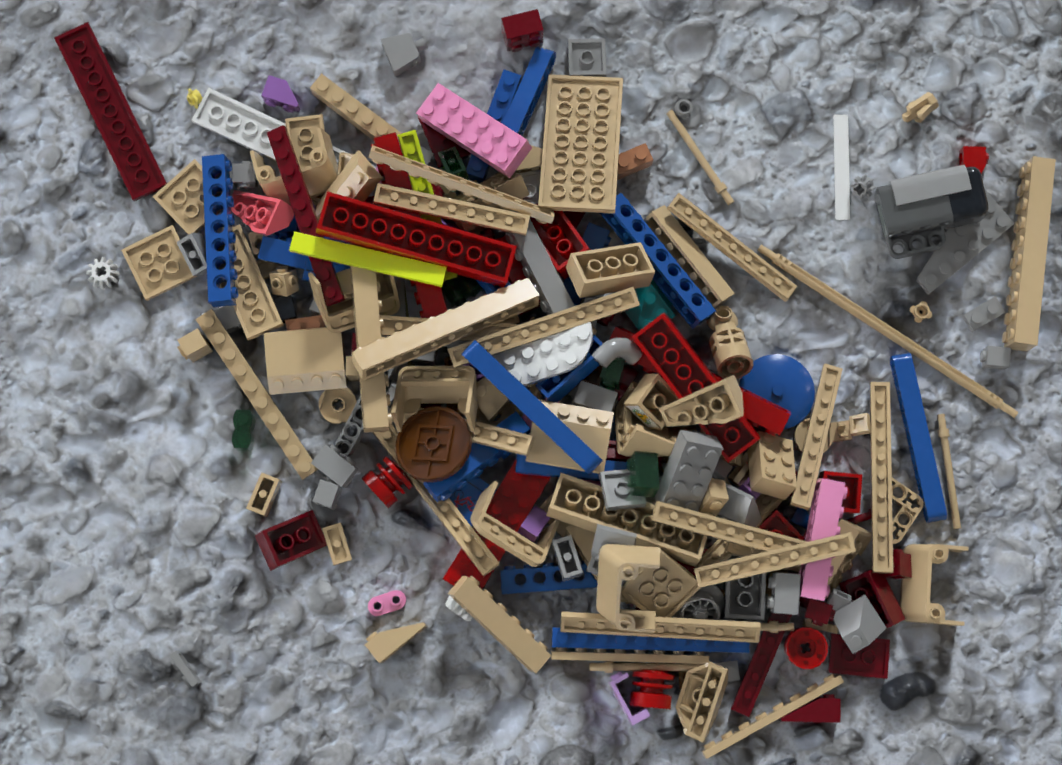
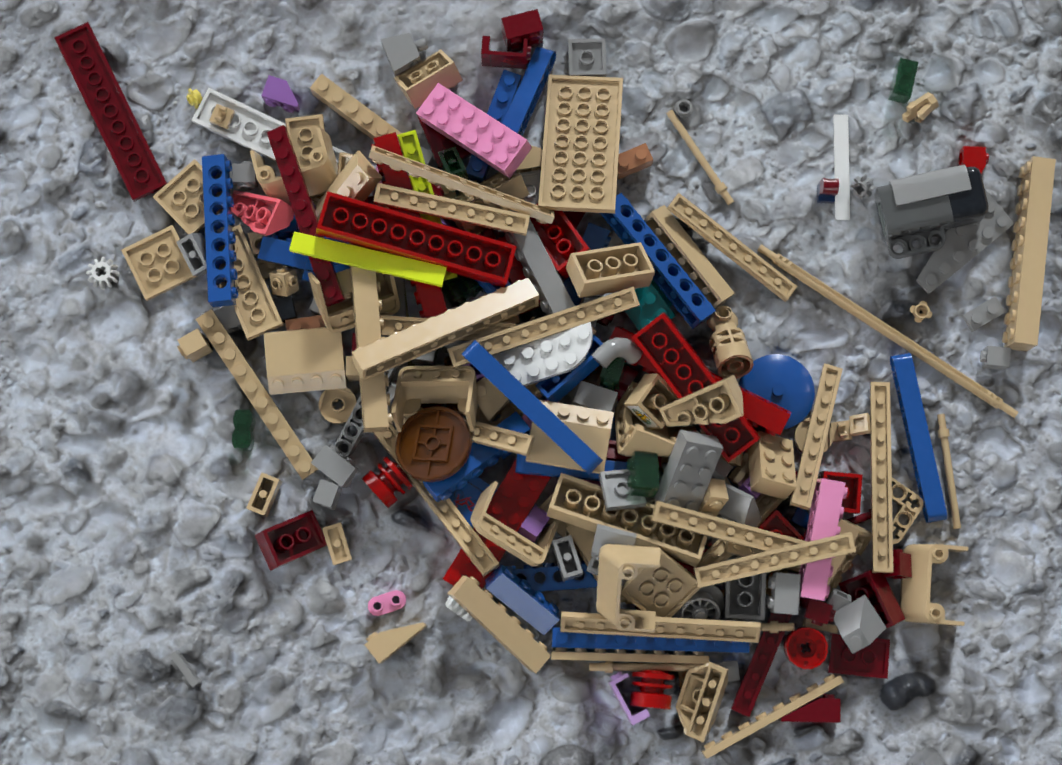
none -> tan tile [209,104,235,129]
none -> tan slope [394,50,463,109]
none -> dark red panel [481,36,531,69]
none -> brick [486,564,560,635]
none -> dark red leg [817,178,839,204]
none -> clear green brick [888,58,918,104]

